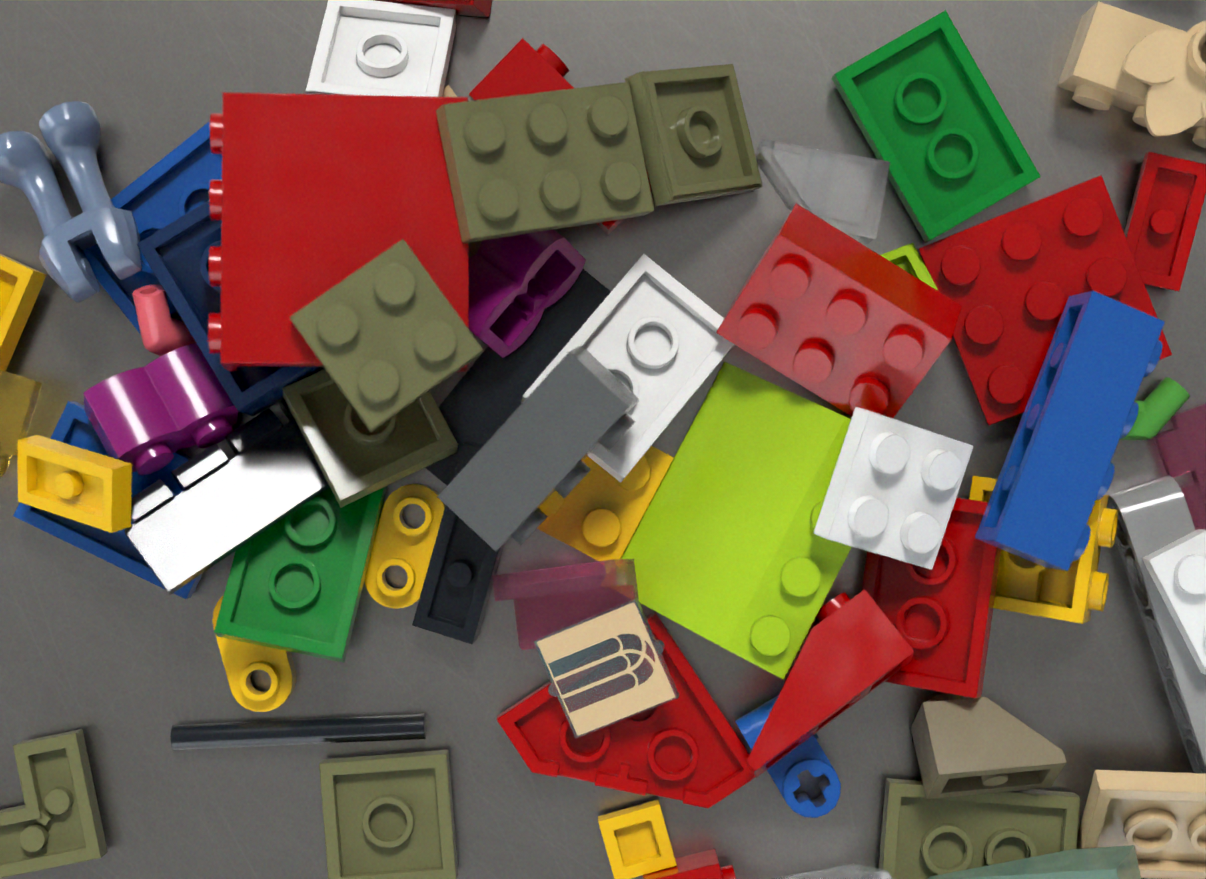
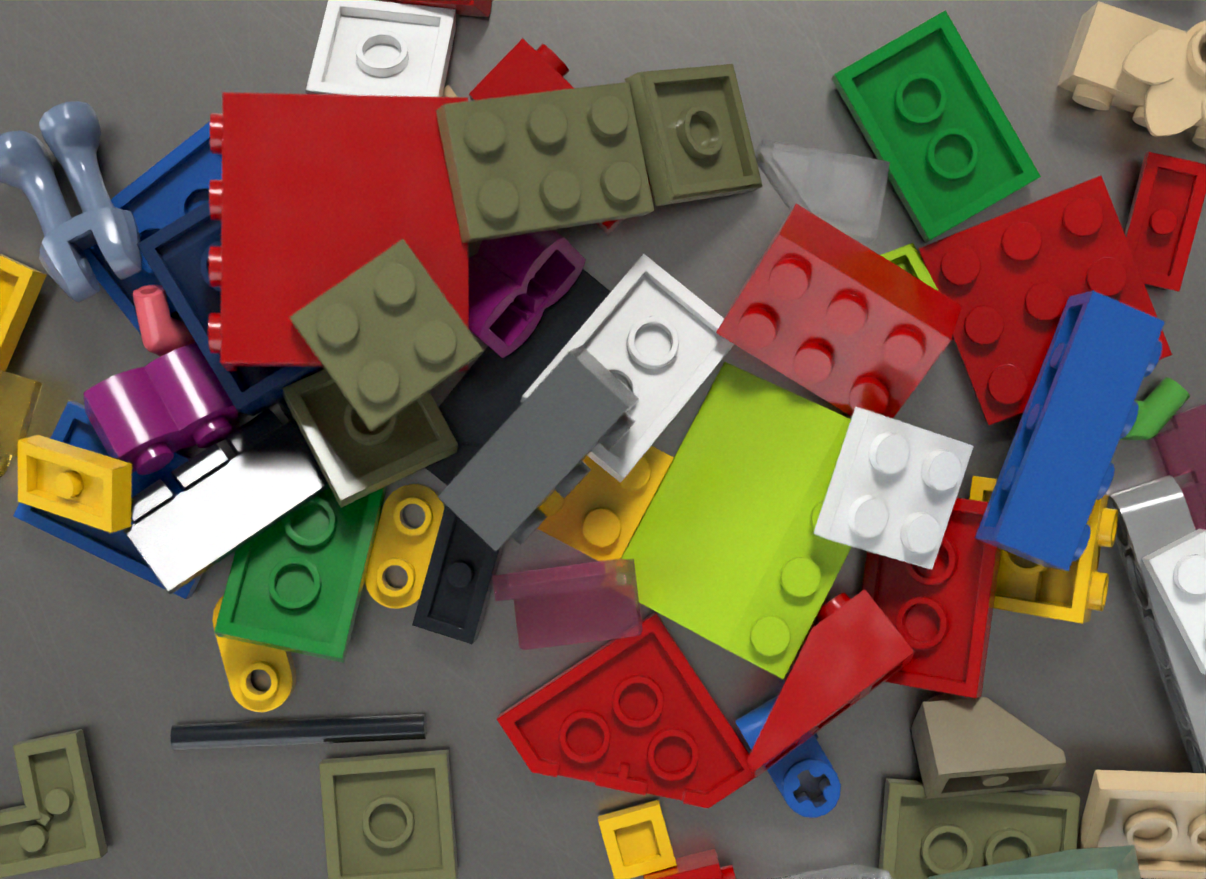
piece [533,598,679,738] -> none

